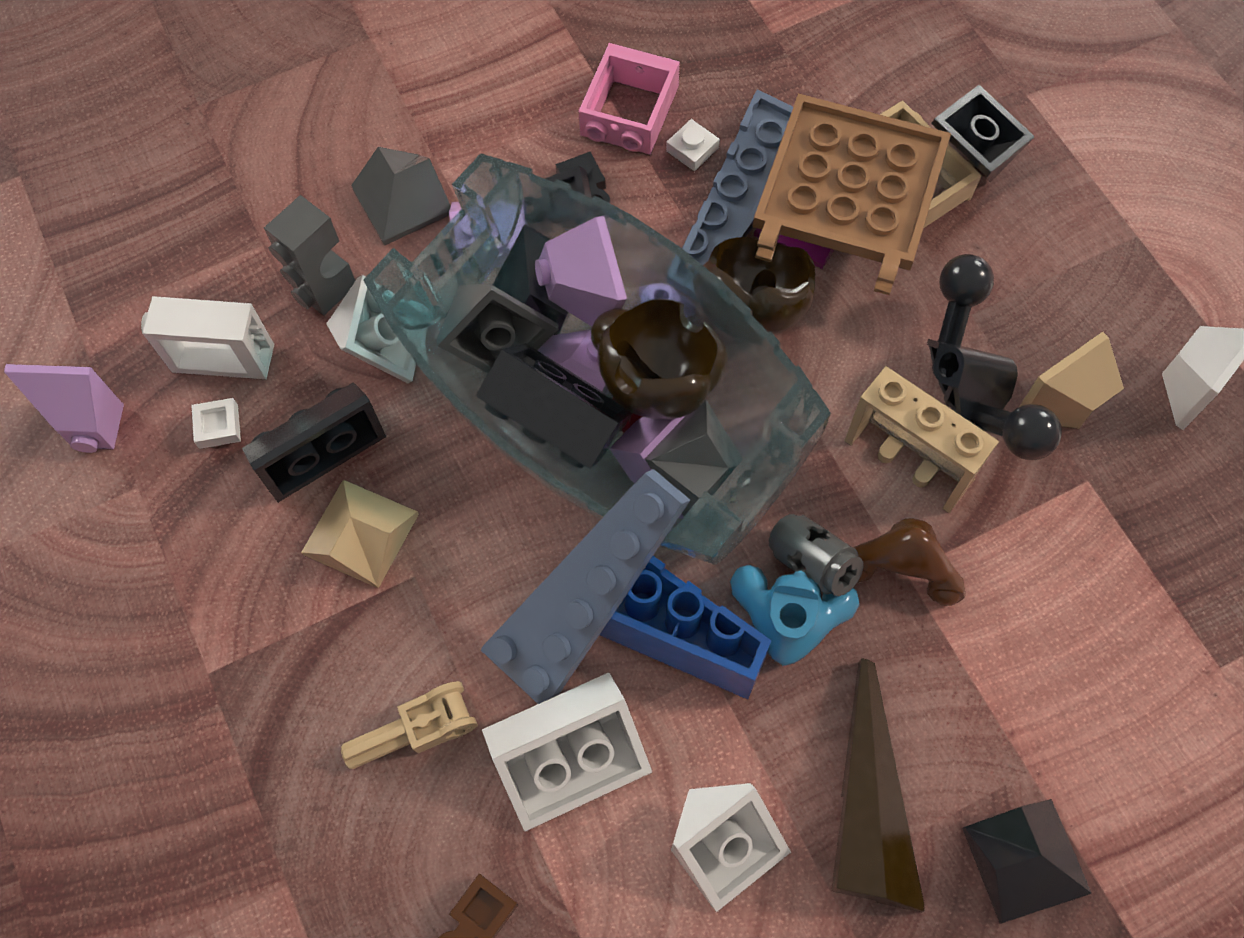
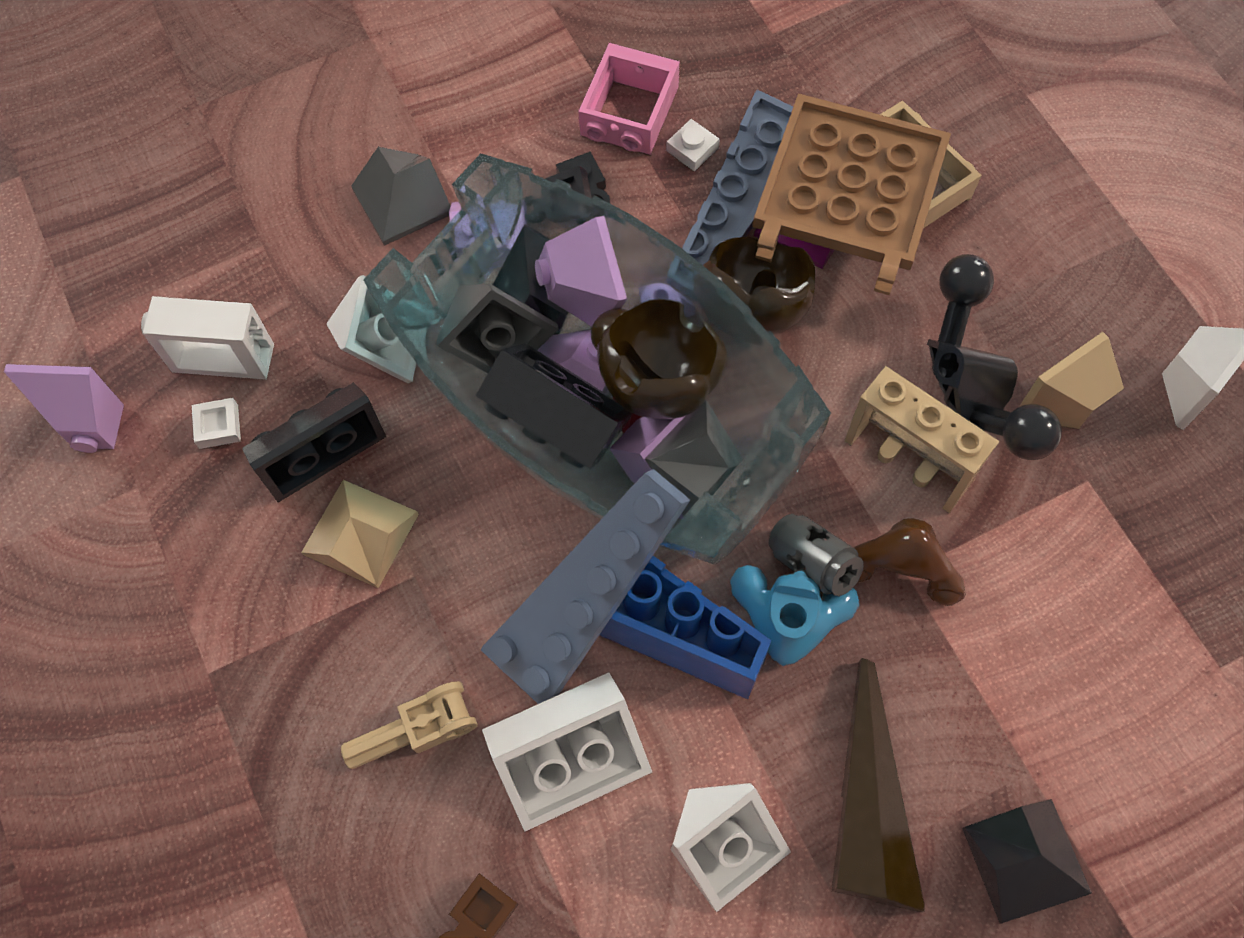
dark grey arch [264,195,356,316] -> none
black slope [931,85,1035,182] -> none

